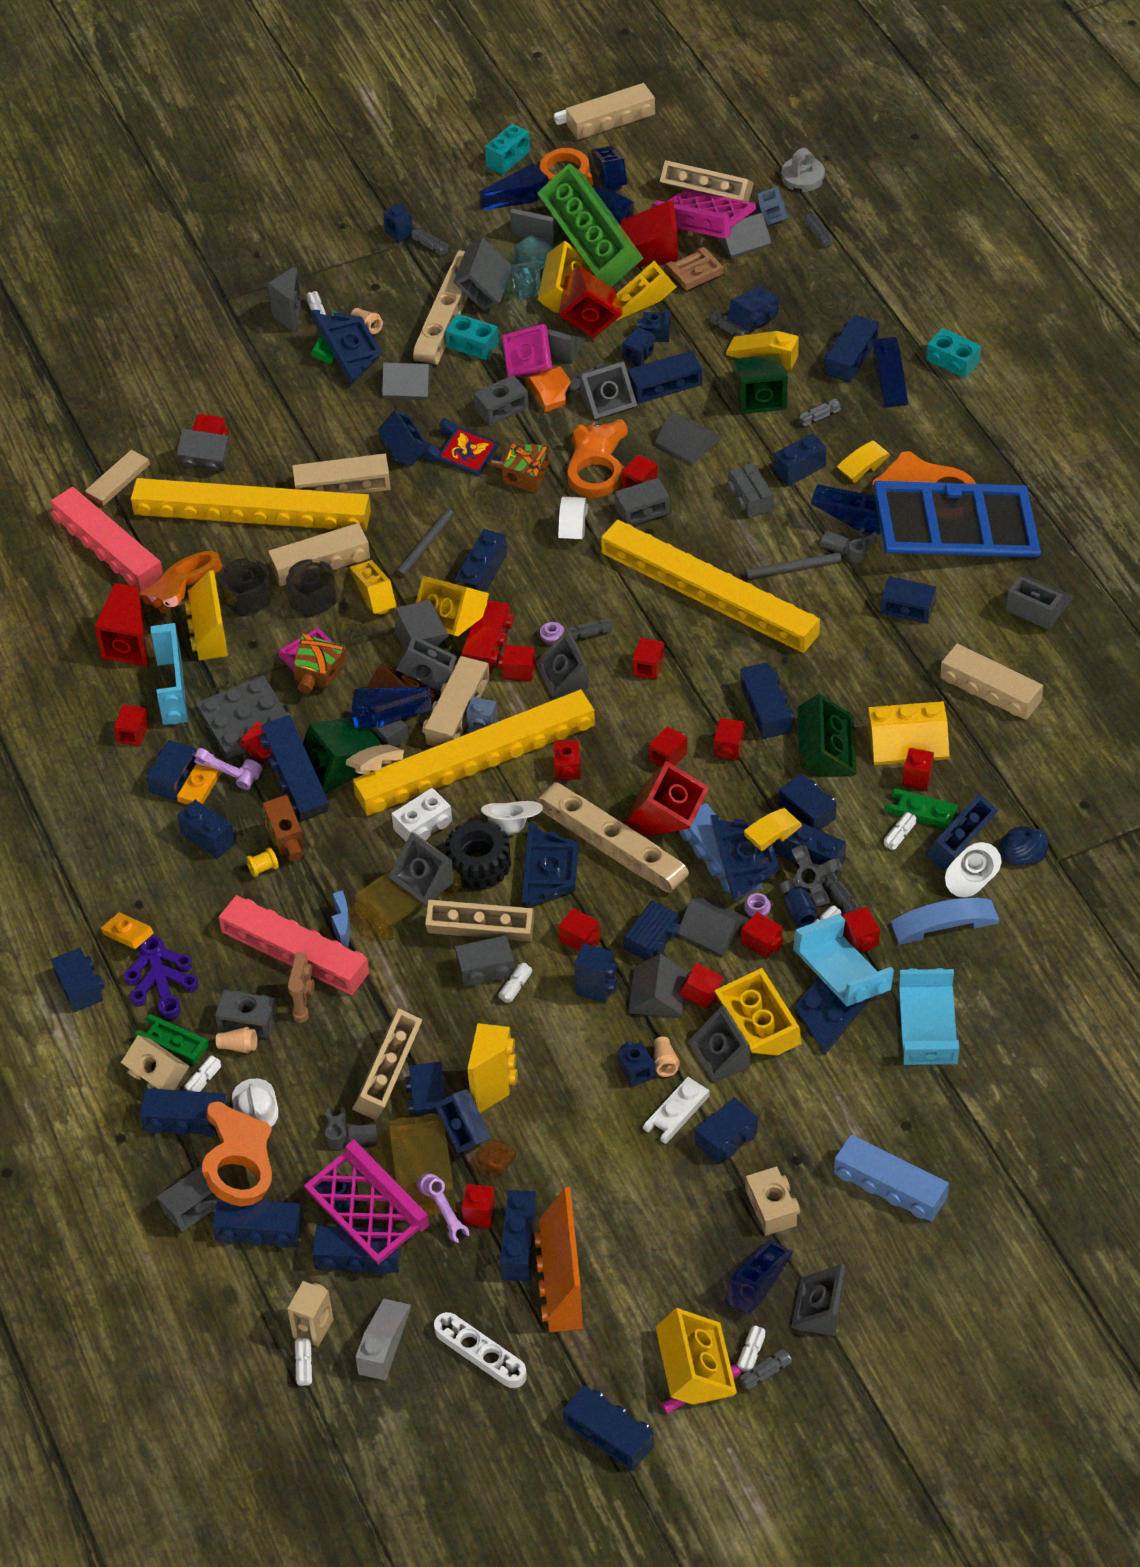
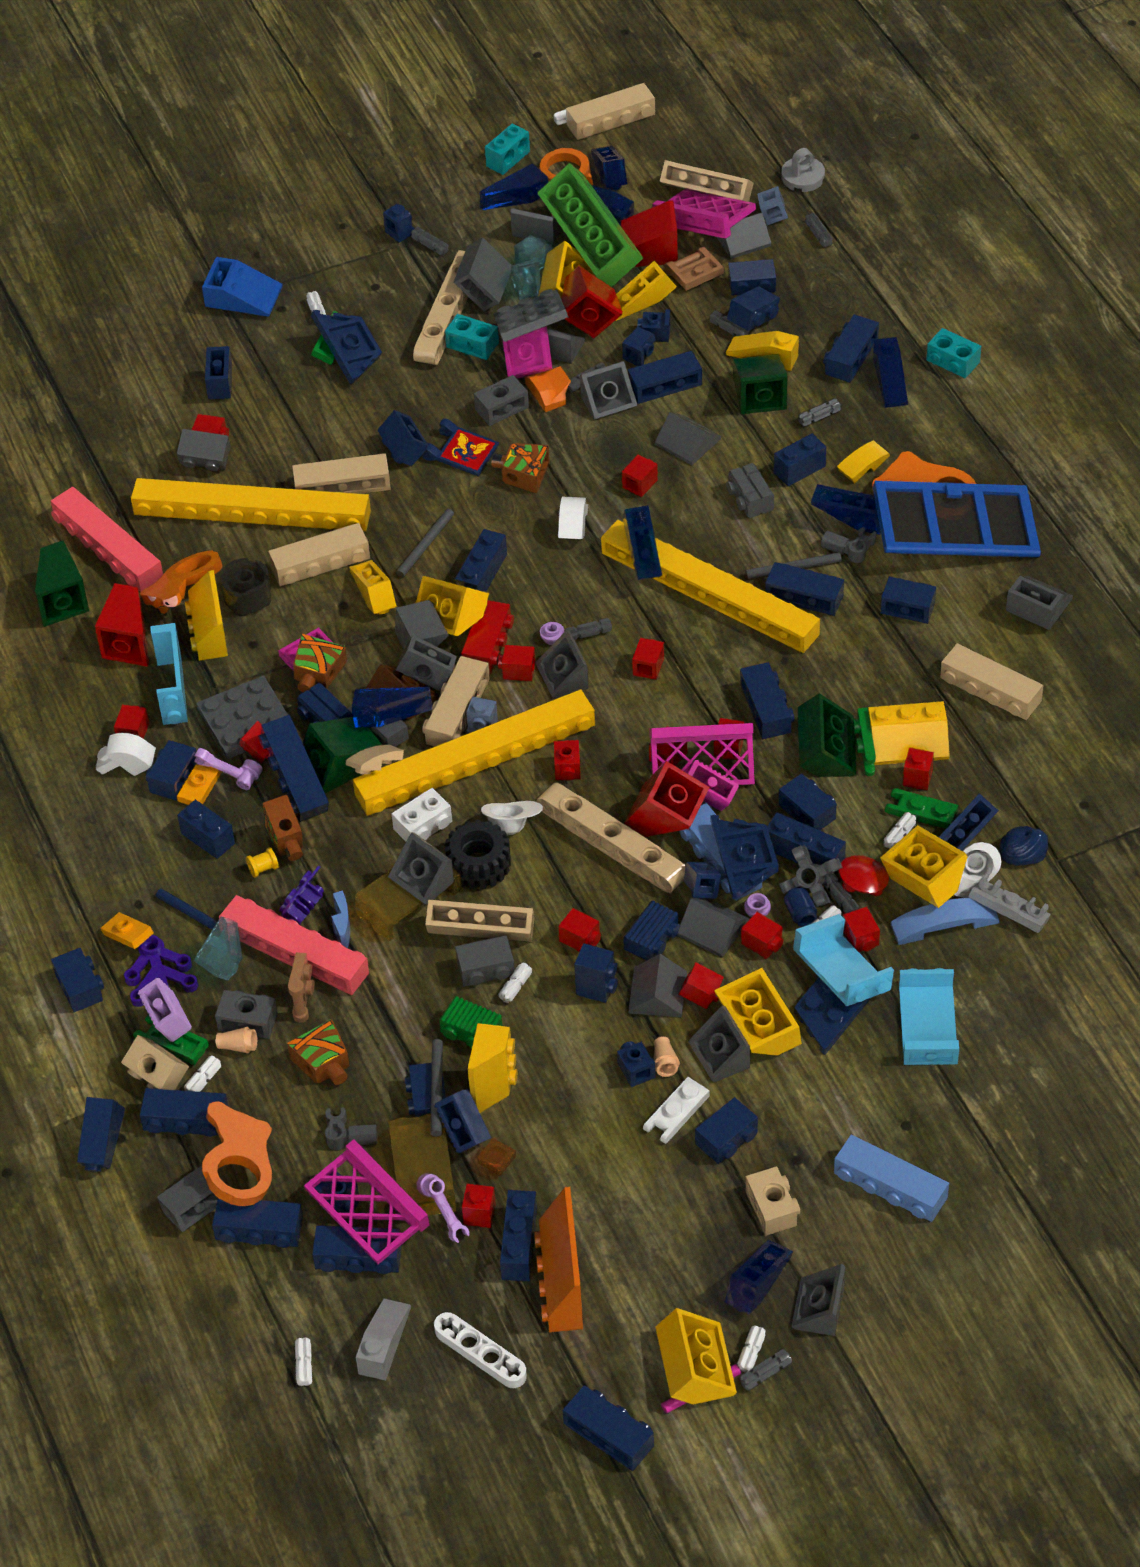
tan tile [85,449,150,506] -> none
white piece [232,1078,278,1127] -> none
dark grey slope [268,267,301,332] -> none
clear smoke brick [286,559,337,617] -> none
tan brick [287,1281,333,1347] -> none
light nougat cone [351,308,383,334] -> none
tan brick [352,1008,422,1121] -> none
dark grey slope [382,362,433,400] -> none
dark blue wing [522,823,579,908] -> none
orange animal [567,419,628,499] -> none
dark grey brick [615,478,670,525] -> none
yellow slope [744,808,802,852] -> none
none -> dark green slope [35,540,89,627]
none -> dark blue slope [77,1097,125,1172]
none -> white brick [96,733,156,776]
none -> lavender brick [138,978,192,1042]
none -> dark blue bar [156,888,221,933]
none -> clear light blue slope [193,916,242,981]
none -> blue slope [202,257,283,317]
none -> dark blue brick [205,346,232,399]
none -> dark purple hinge [278,866,324,925]
none -> torso [287,1019,349,1085]
none -> dark blue brick [297,683,352,723]
none -> dark grey bar [431,1039,443,1137]
none -> green brick [439,996,503,1049]
none -> dark grey plate [494,289,568,342]
none -> clear blue slope [623,505,662,580]
none -> dark pink fence [649,723,755,785]
none -> dark blue brick [683,862,721,898]
none -> dark pink brick [685,760,739,811]
none -> dark blue brick [728,259,776,296]
none -> dark blue brick [765,562,844,616]
none -> red dish [839,855,889,896]
none -> green hinge [853,707,876,776]
none -> yellow slope [880,825,967,908]
none -> light grey plate [969,873,1051,933]

